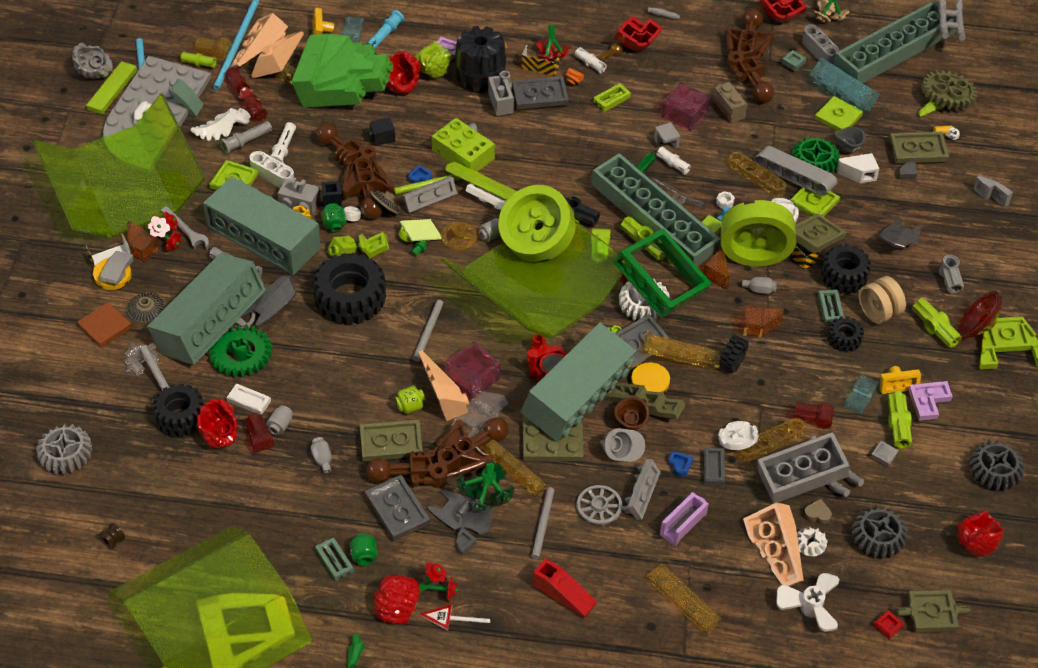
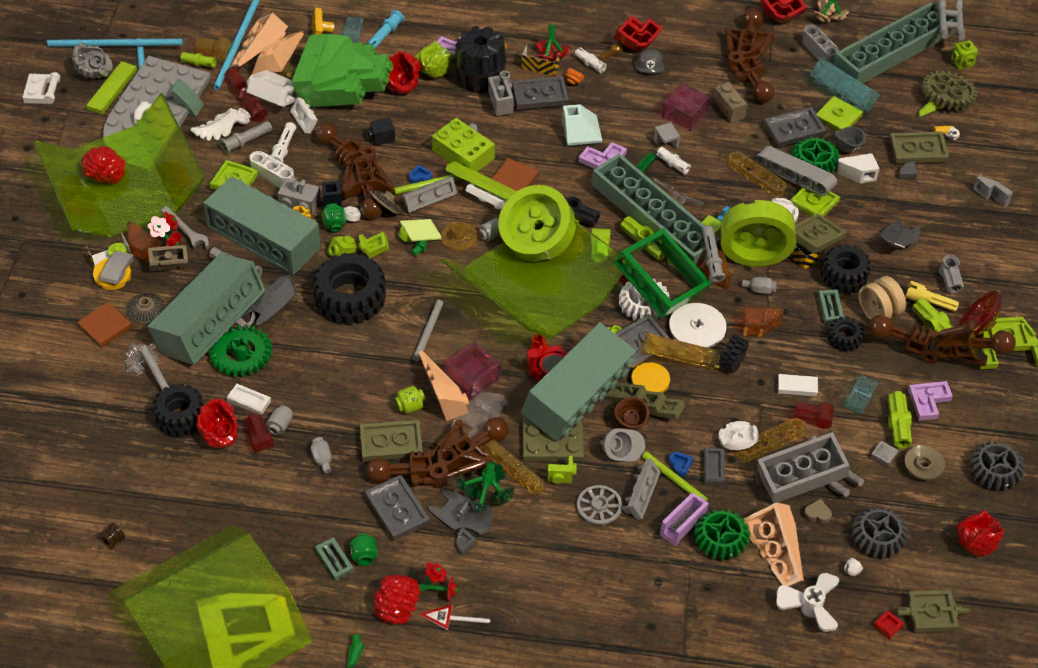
light grey gear [36,424,92,475] -> none
light grey bar [531,487,555,560] -> none
red slope [533,558,597,618] -> none
lime tile [593,83,631,112] -> none
clear yellow tile [647,563,722,634] -> none
light grey piece [648,7,680,20] -> none
white tile [716,191,735,209] -> none
sand green plate [782,50,806,71] -> none
white gear [797,526,828,556] -> none
yellow tile [879,366,921,394] -> none
none -> white plate [23,72,60,104]
none -> medium azure piece [47,39,183,47]
none -> red hair [81,146,126,184]
none -> lime tile [108,243,128,257]
none -> dark tan brick [148,245,188,272]
none -> white window [247,70,299,107]
none -> white plate [290,97,318,134]
none -> dark orange tile [491,158,539,191]
none -> lime bracket [548,456,577,484]
none -> light aqua slope [562,104,602,146]
none -> lavender plate [579,142,627,169]
none -> dark grey helmet [635,49,665,74]
none -> lime bar [642,451,708,502]
none -> white piece [669,303,726,350]
none -> green gear [694,508,750,561]
none -> light grey pin [702,226,726,283]
none -> flat silver plate [764,107,827,147]
none -> white tile [778,374,818,397]
none -> white hinge [844,558,863,576]
none -> reddish brown piece [869,315,1016,366]
none -> dark tan dish [904,446,945,480]
none -> light yellow piece [905,281,959,312]
none -> lime brick [951,40,978,70]

